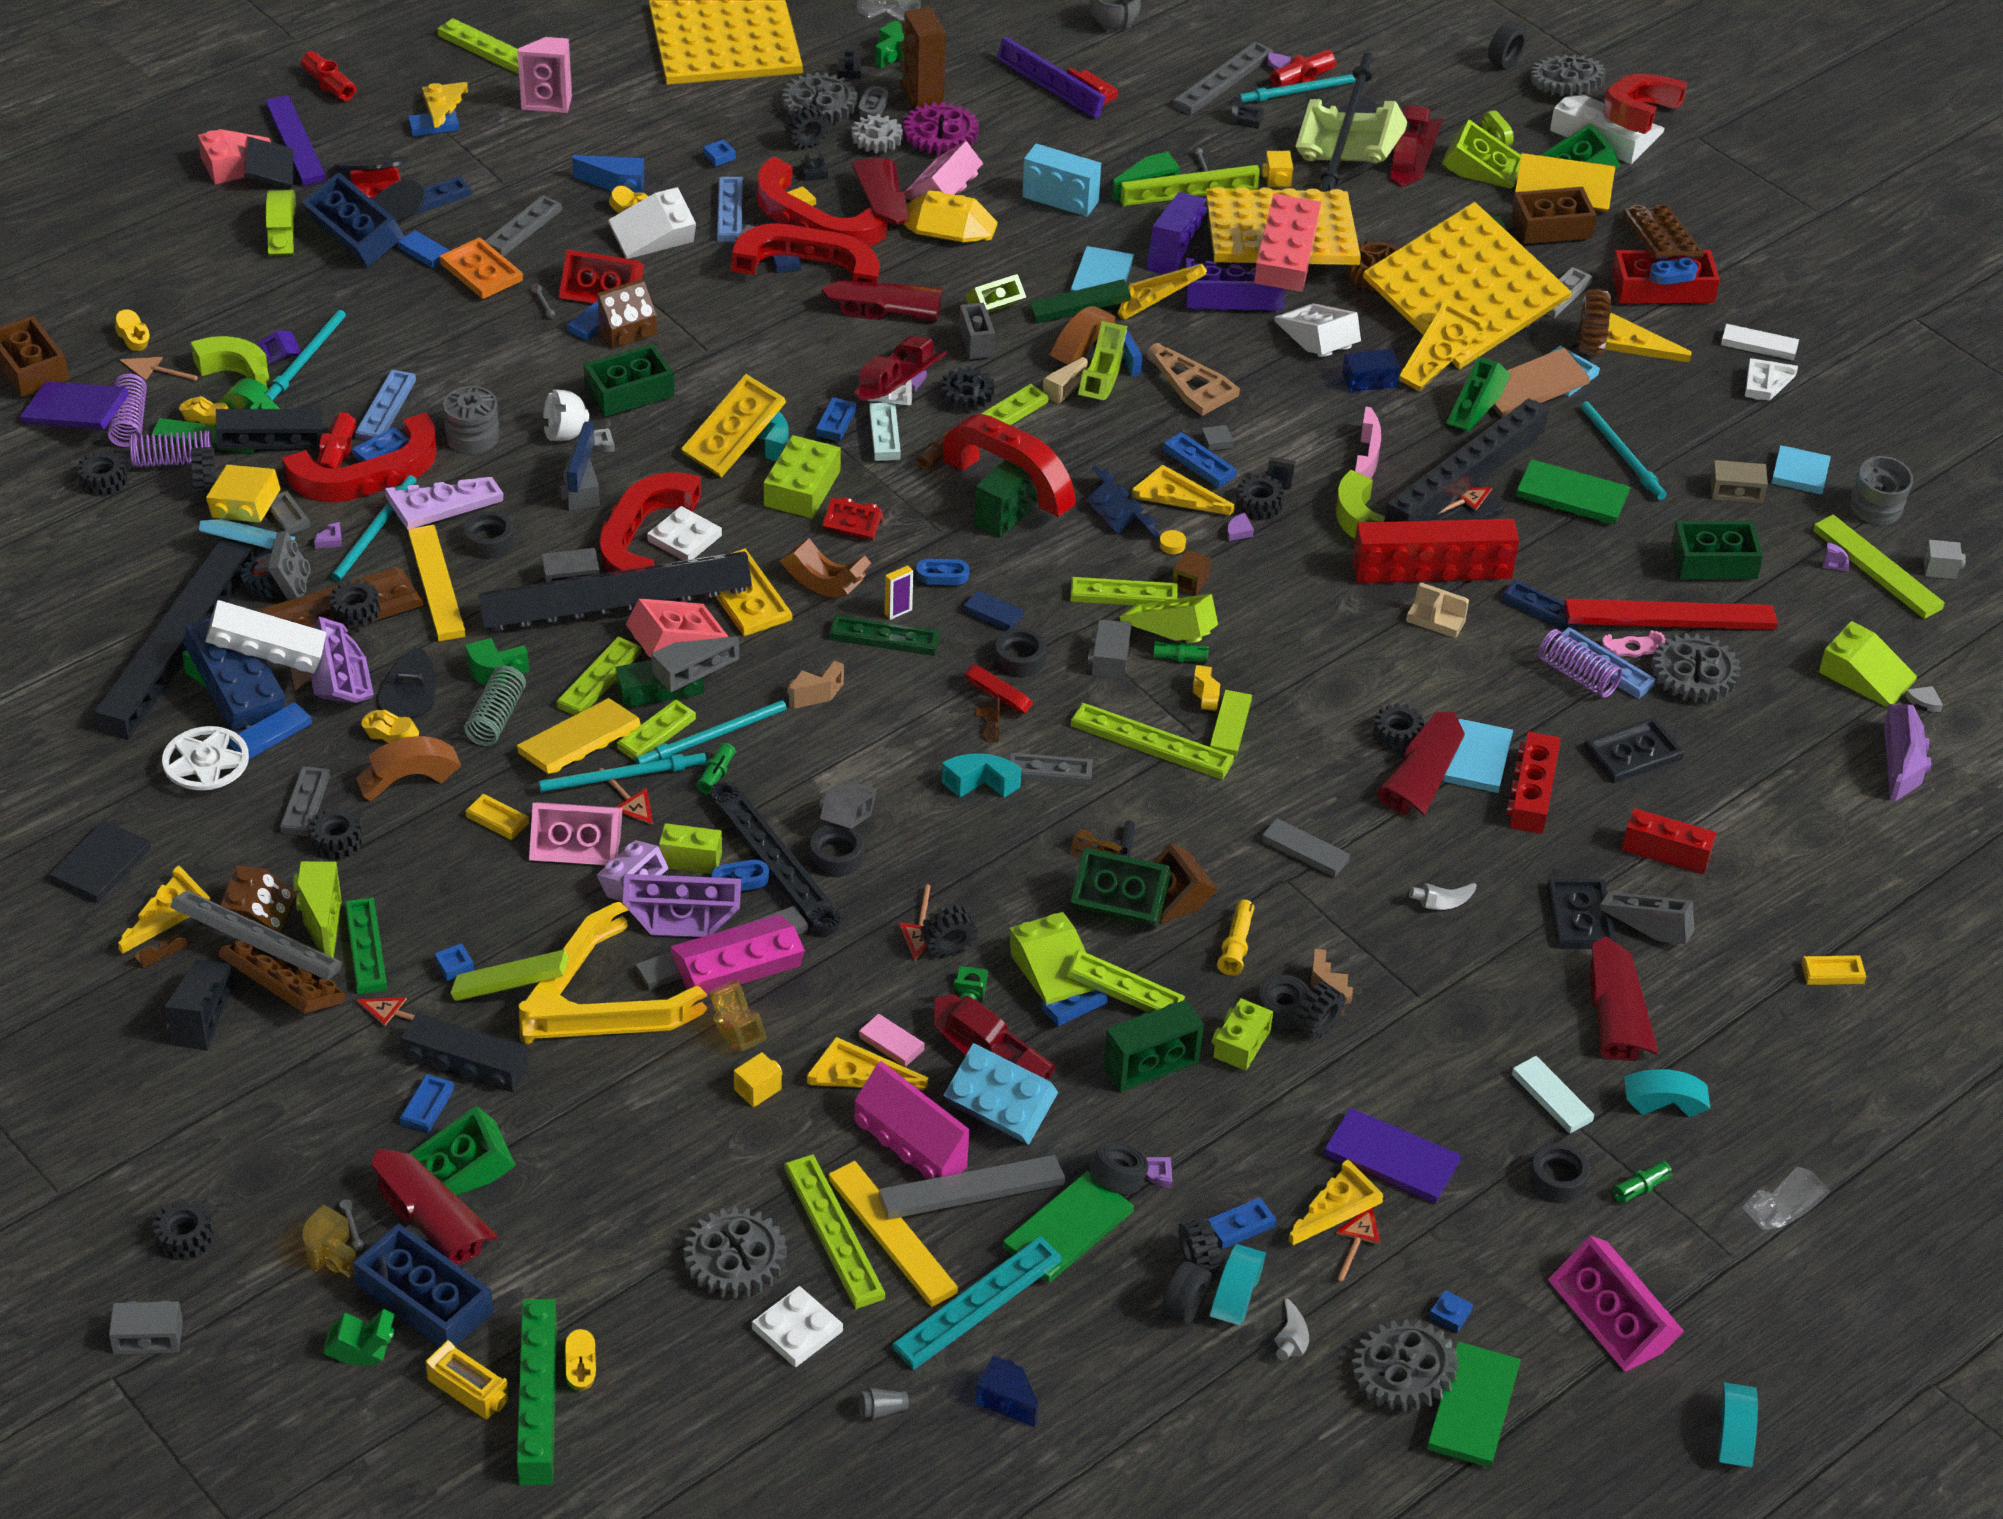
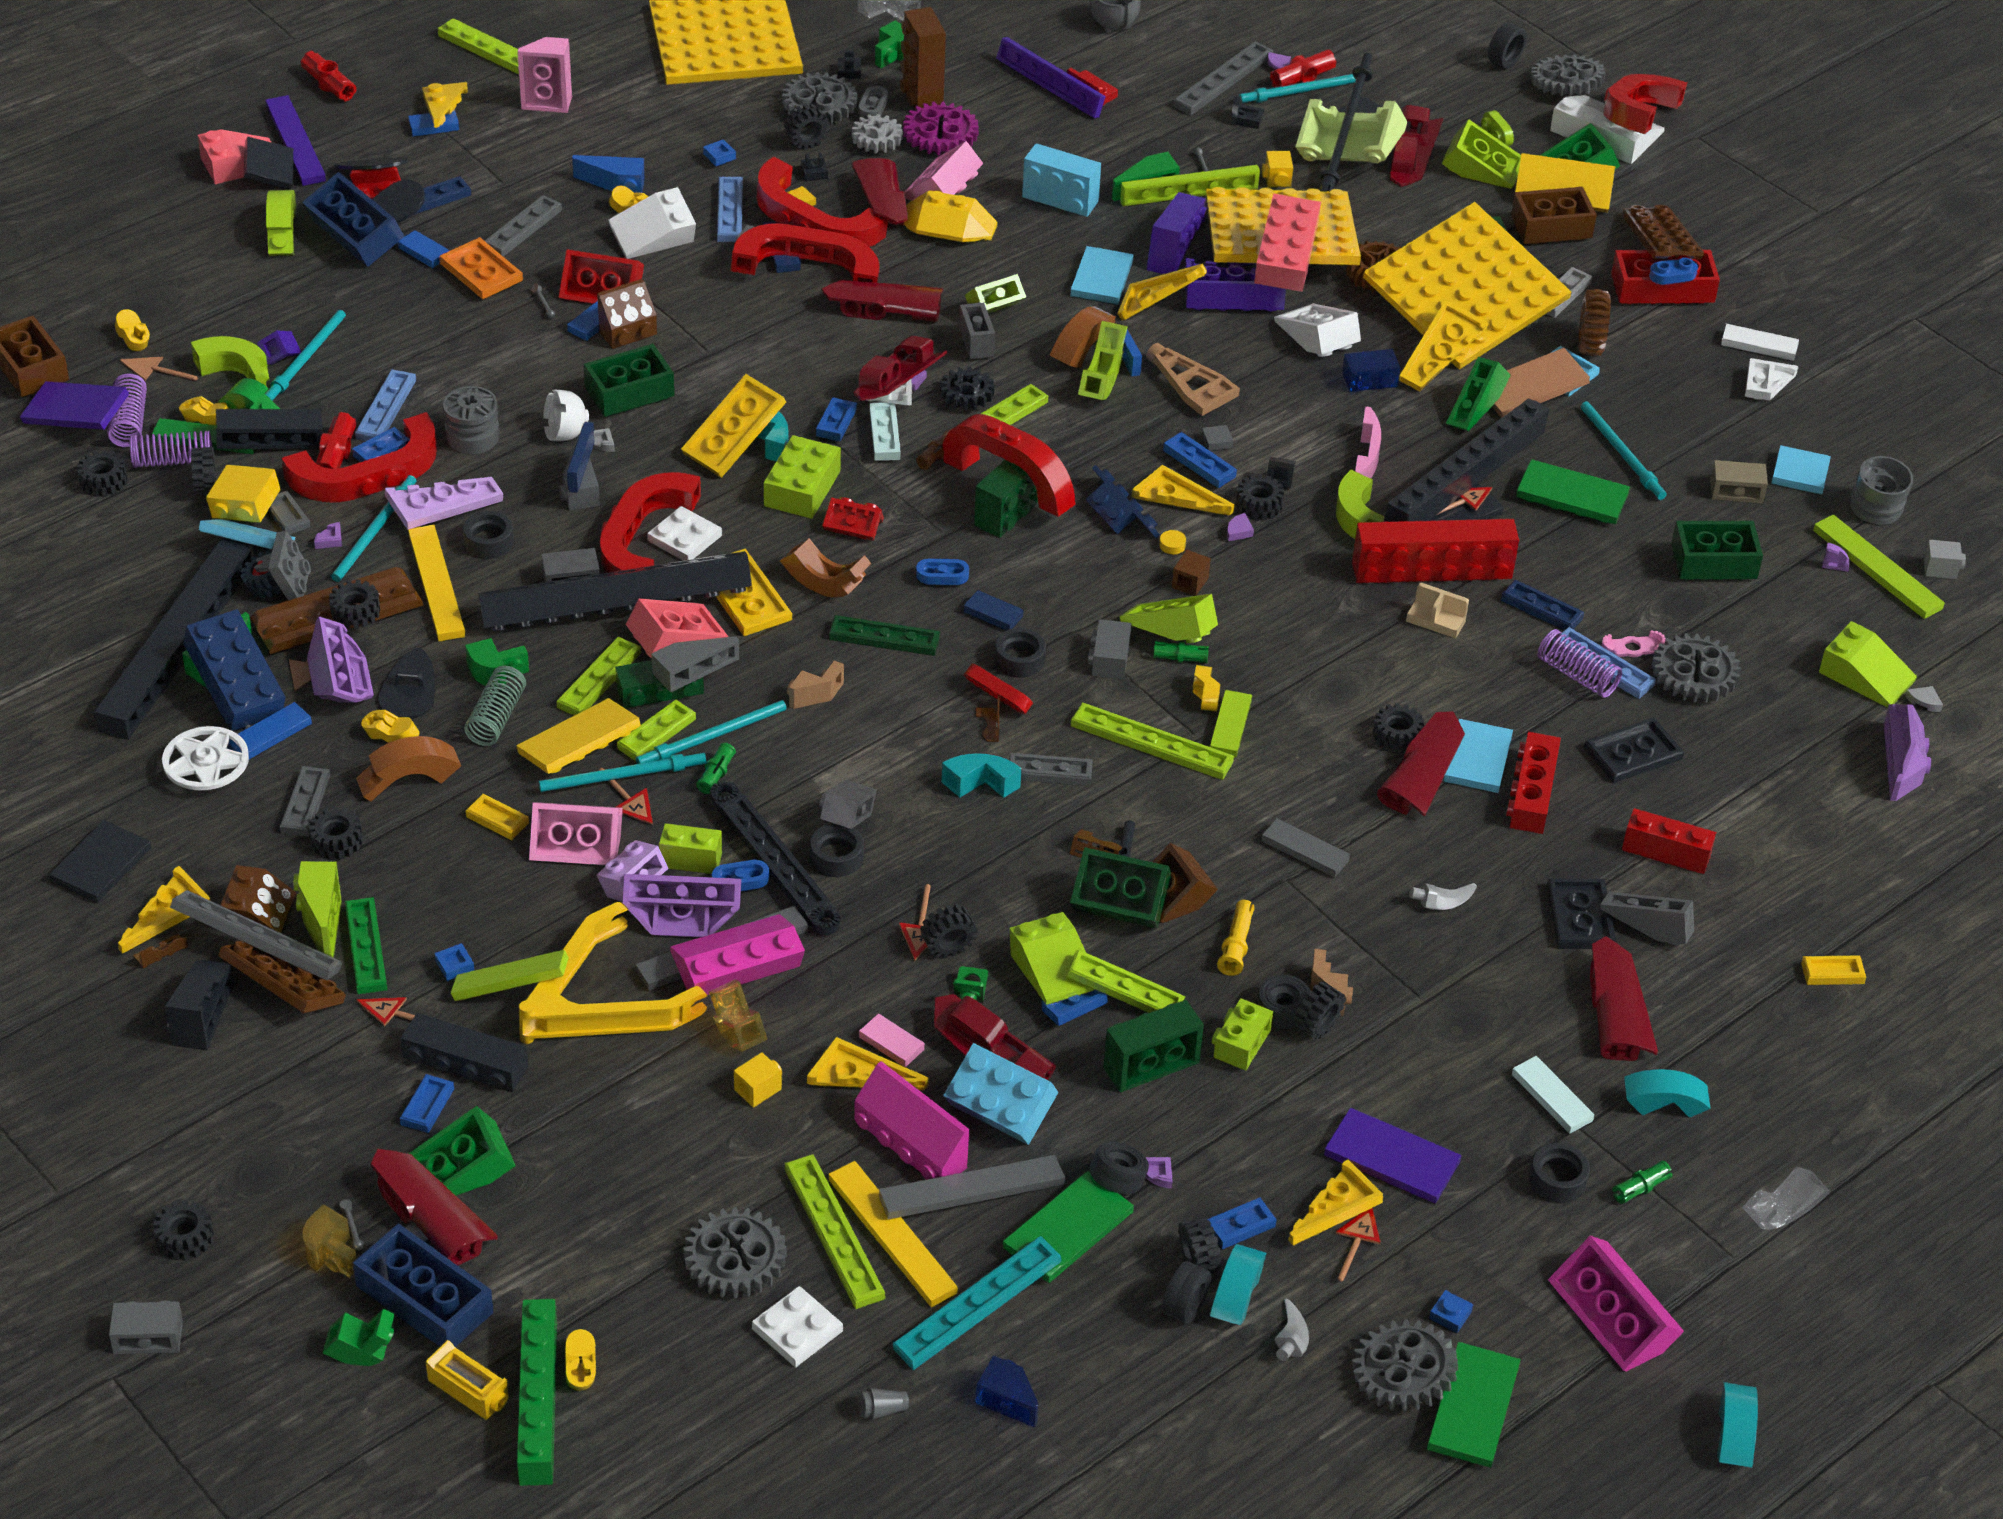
white brick [205,600,326,673] -> none
tile [885,566,913,620] -> none
dark green tile [1030,279,1131,323] -> none
tan slope [1043,357,1087,404] -> none
lime tile [1070,577,1178,606] -> none
red tile [1564,599,1778,630] -> none
yellow wing [1605,313,1692,363] -> none

